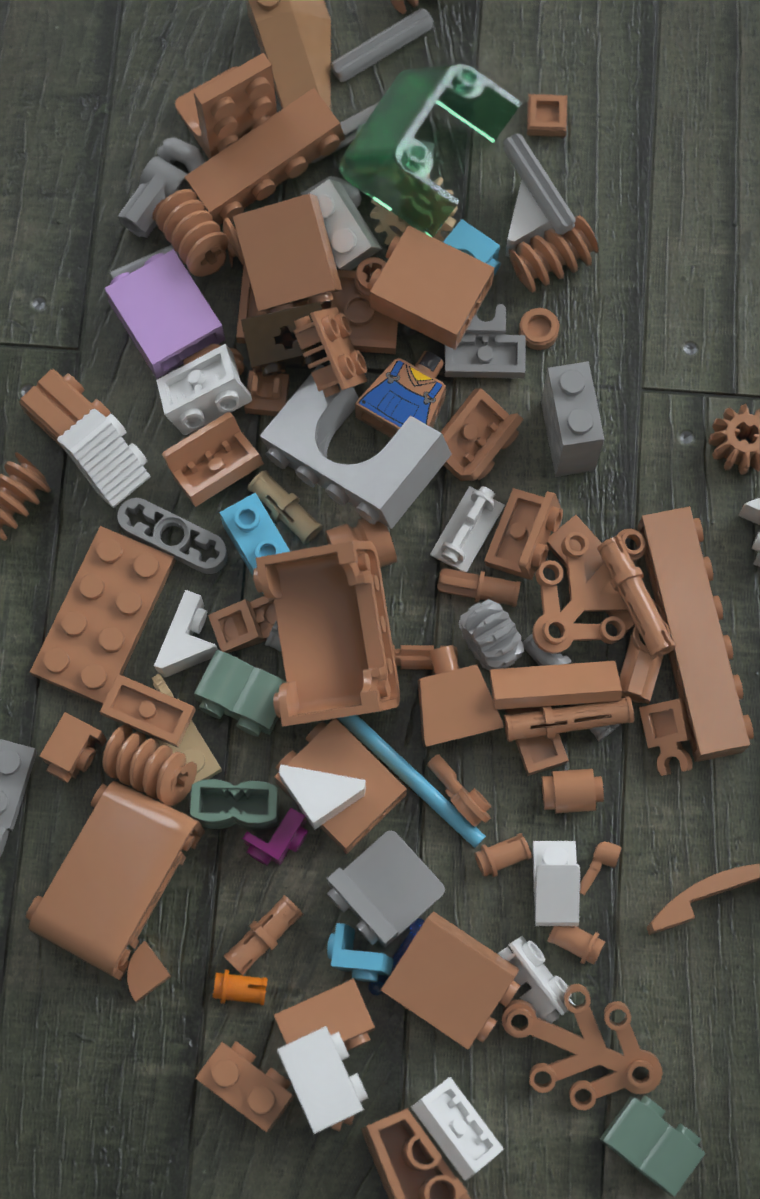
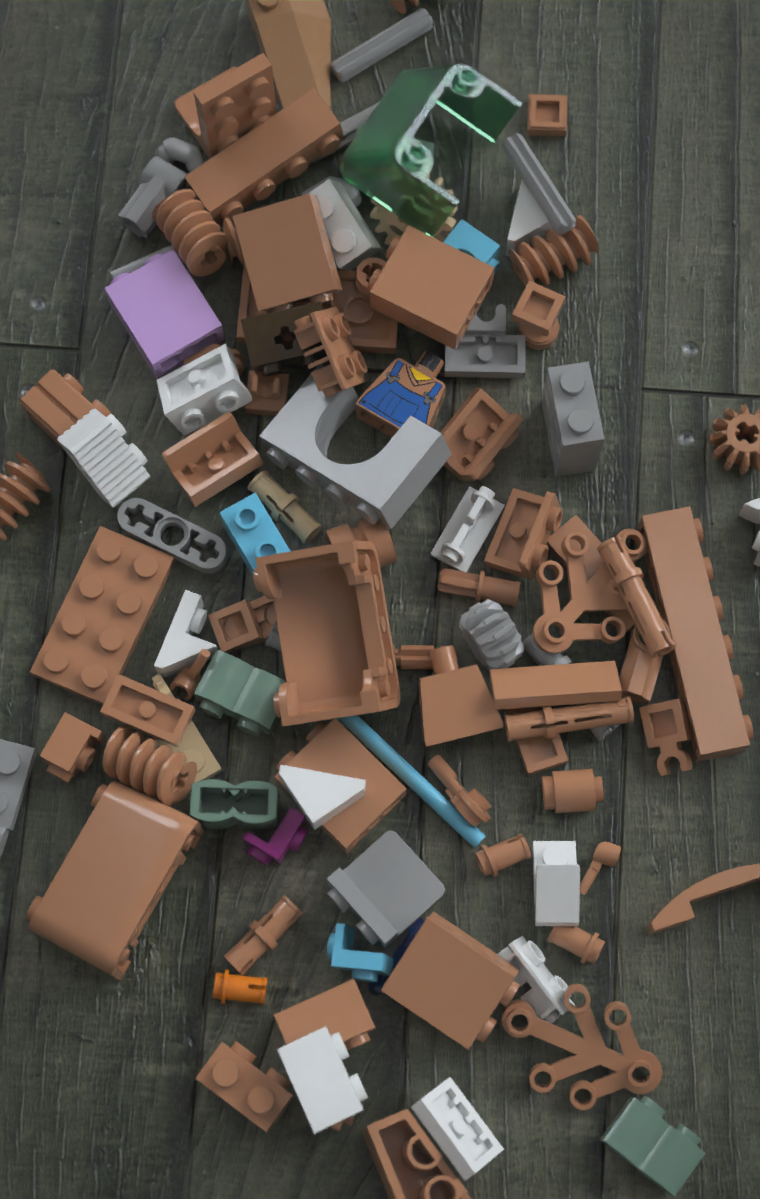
nougat tile [127,941,172,1003] -> none
none -> nougat hand [170,649,210,700]
none -> nougat tile [511,281,566,337]

